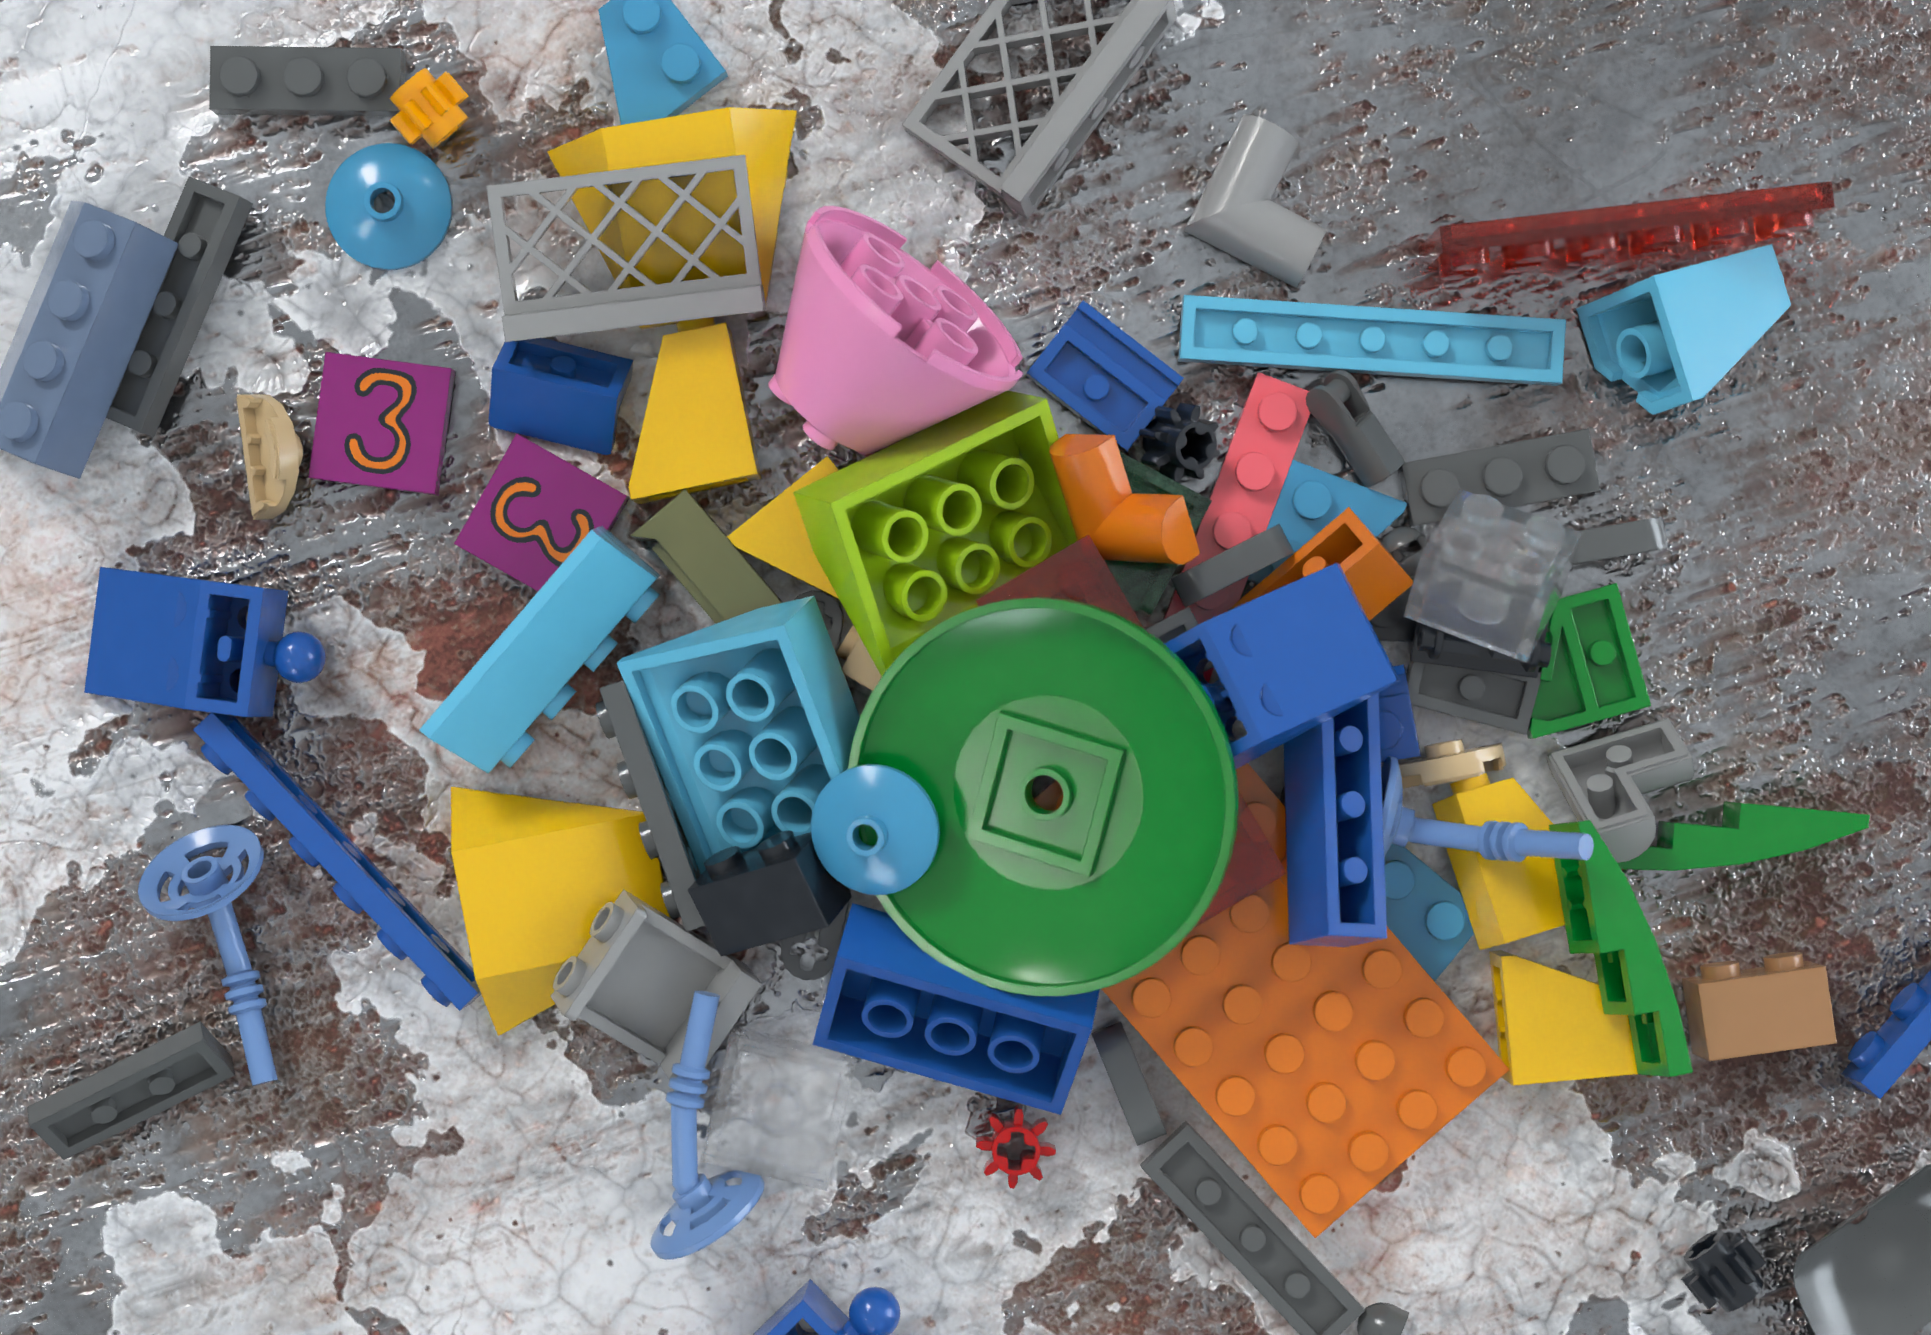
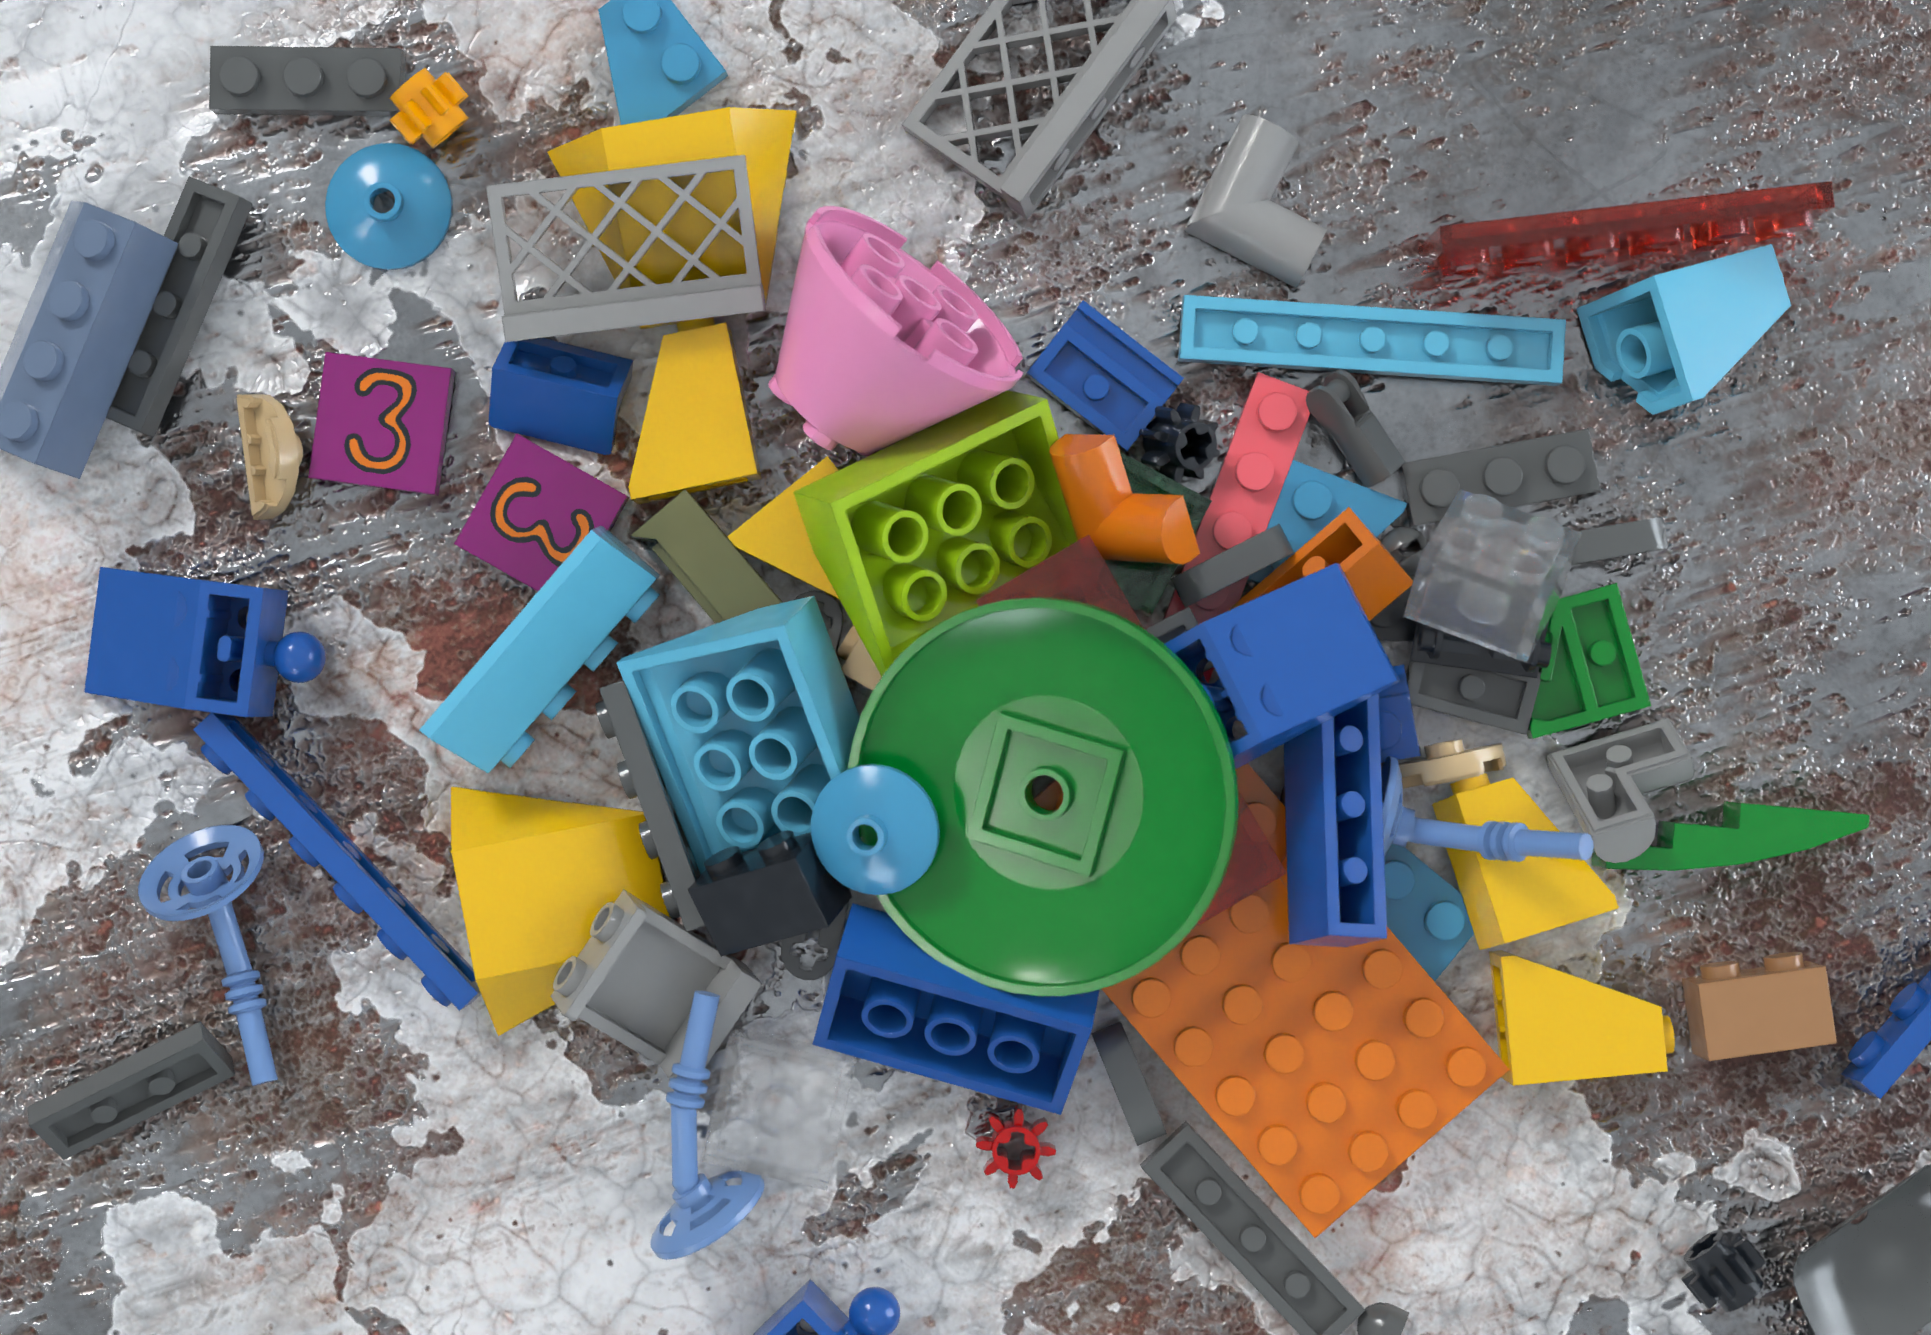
green slope [1549,820,1693,1077] -> none

